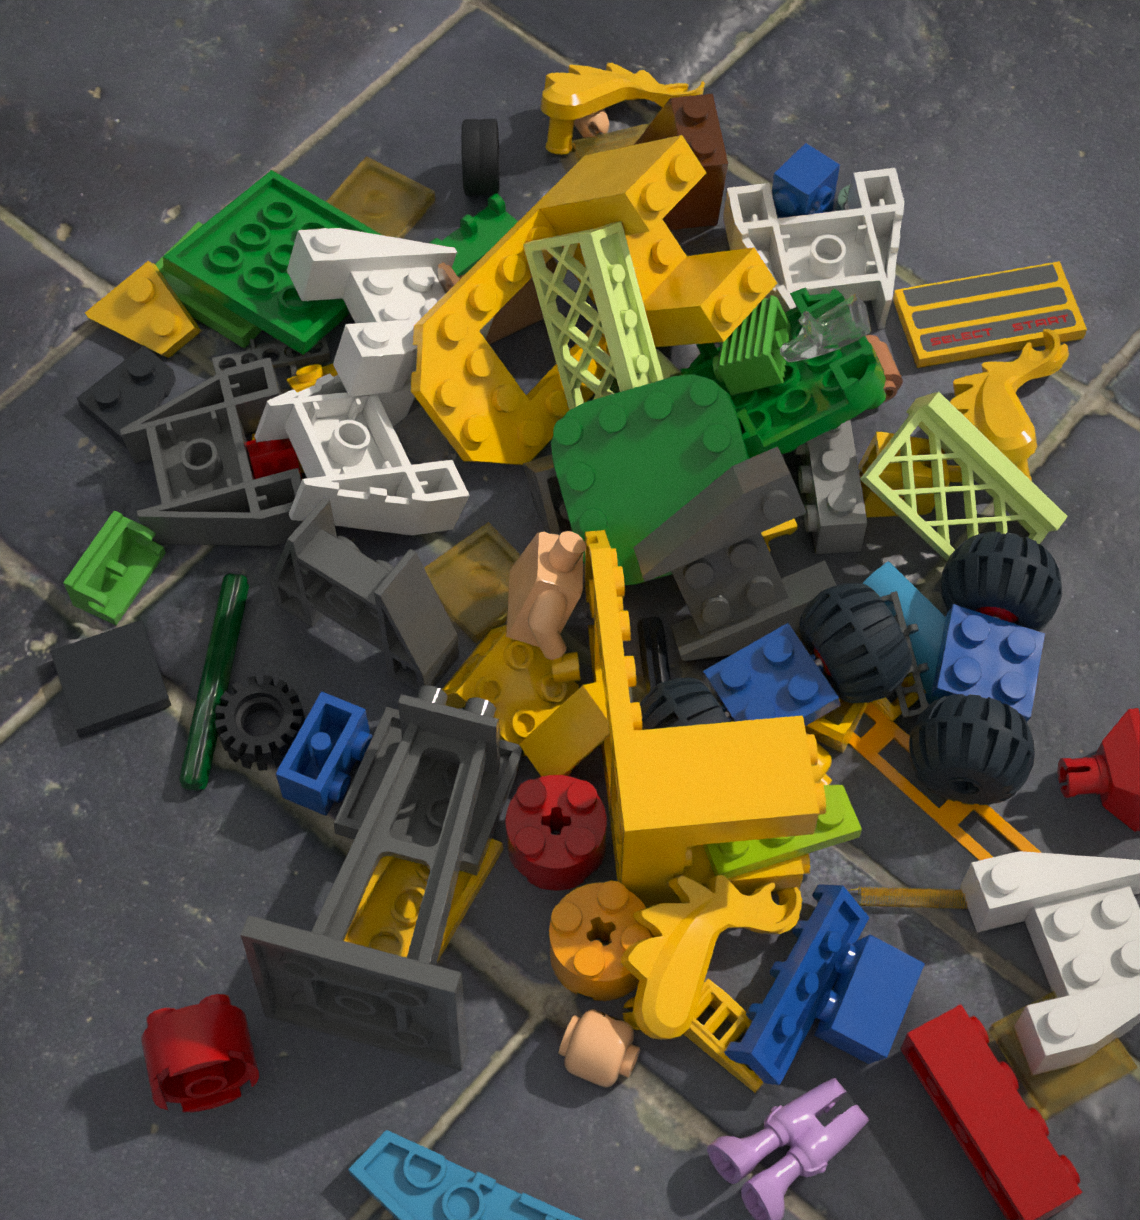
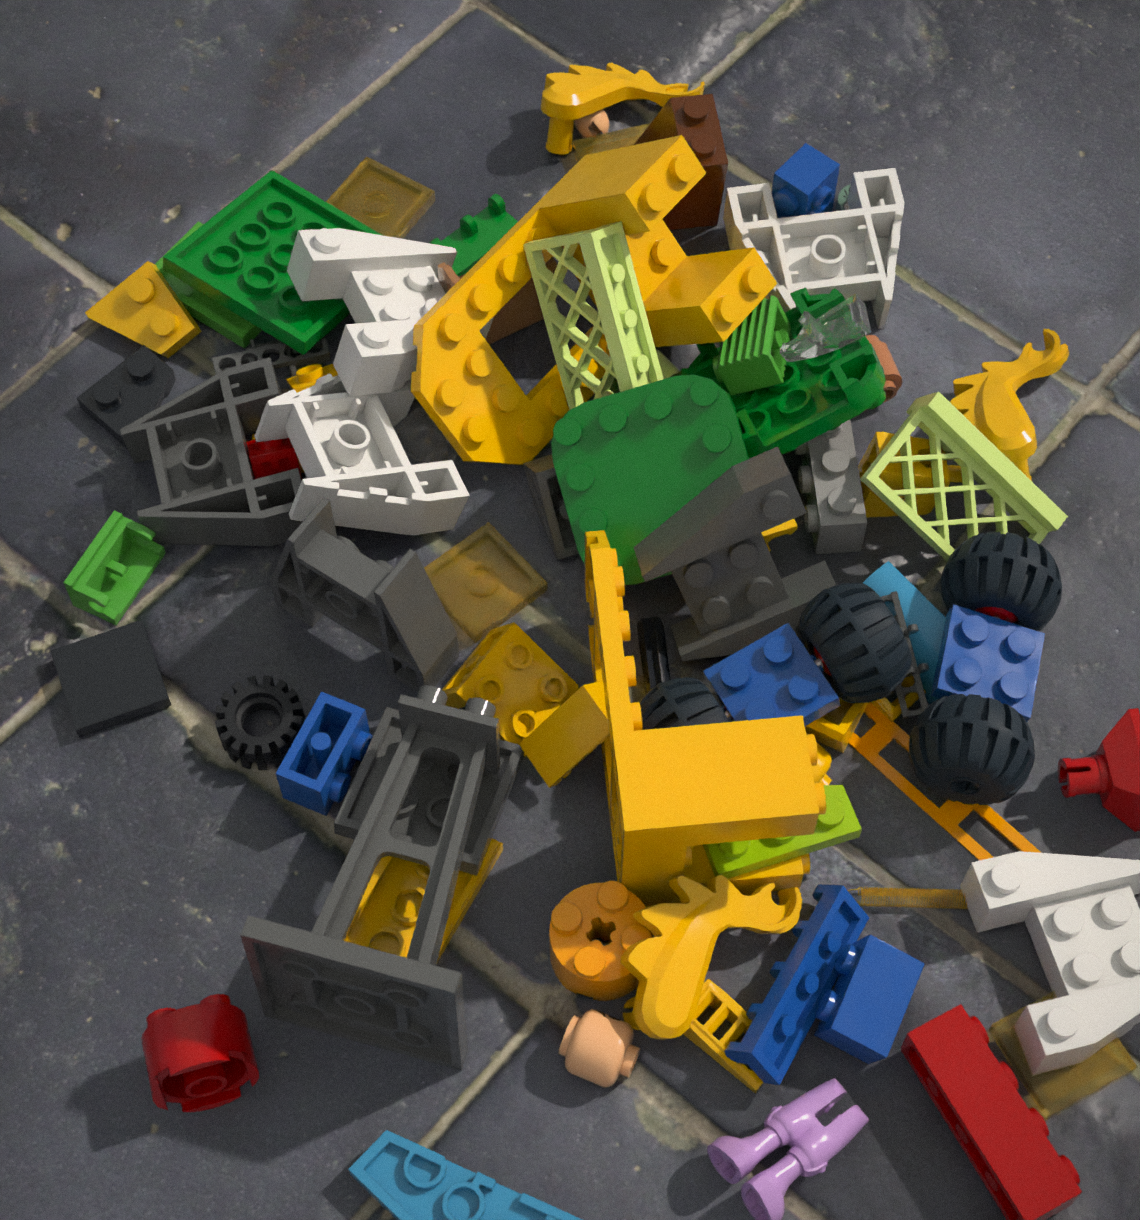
dark green axle [179,573,249,791] -> none
black tyre [461,119,500,196] -> none
light nougat torso [506,531,586,683] -> none
red brick [506,775,607,891] -> none
tile [893,261,1087,368] -> none

